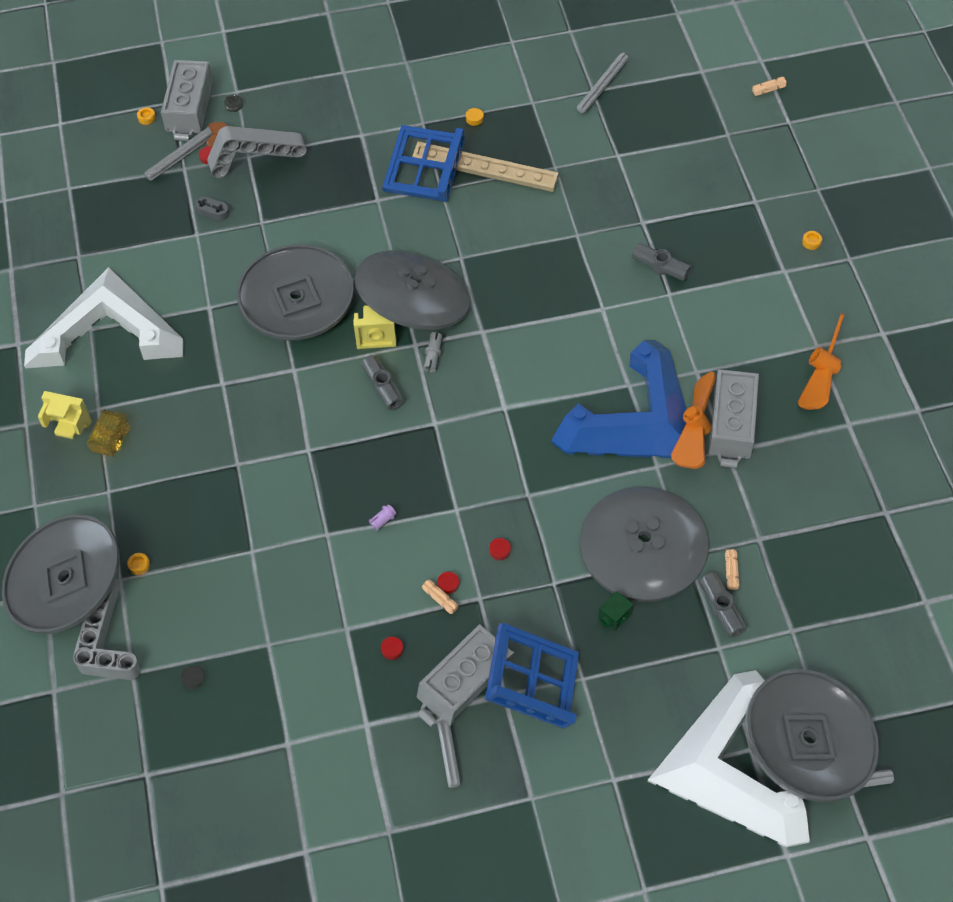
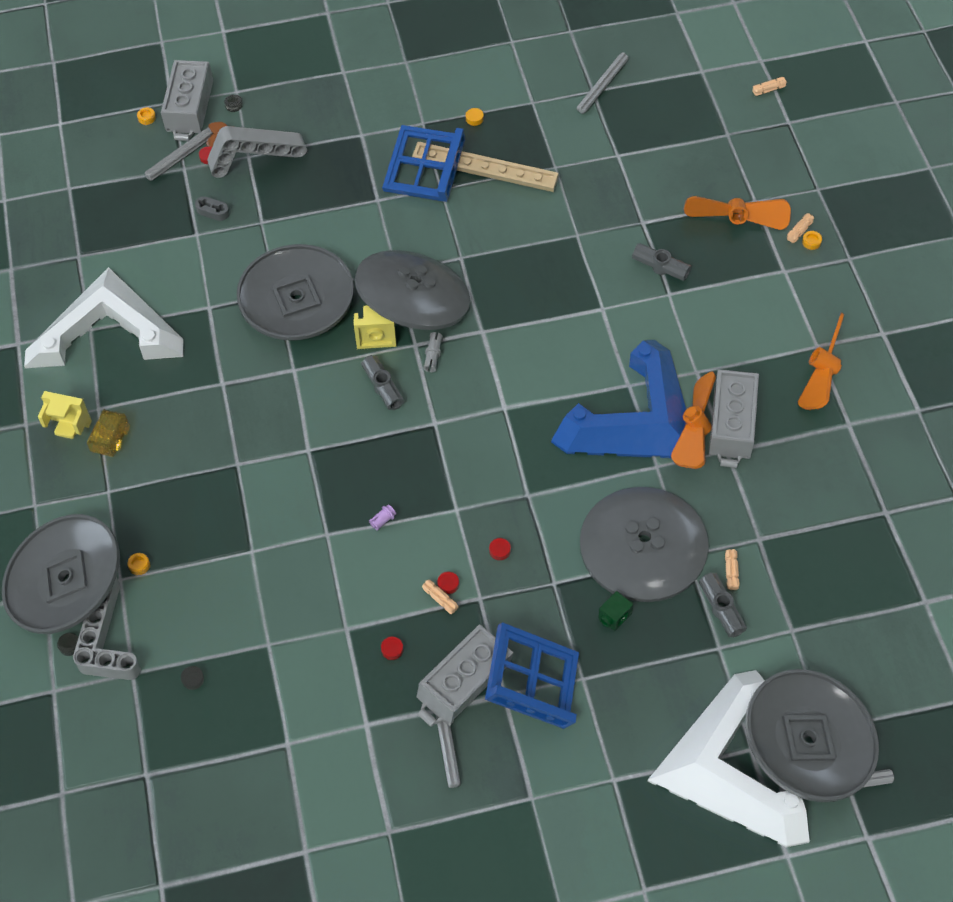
none -> clear smoke tile [57,633,78,656]
none -> orange piece [684,196,791,230]
none -> light nougat axle [787,213,814,243]

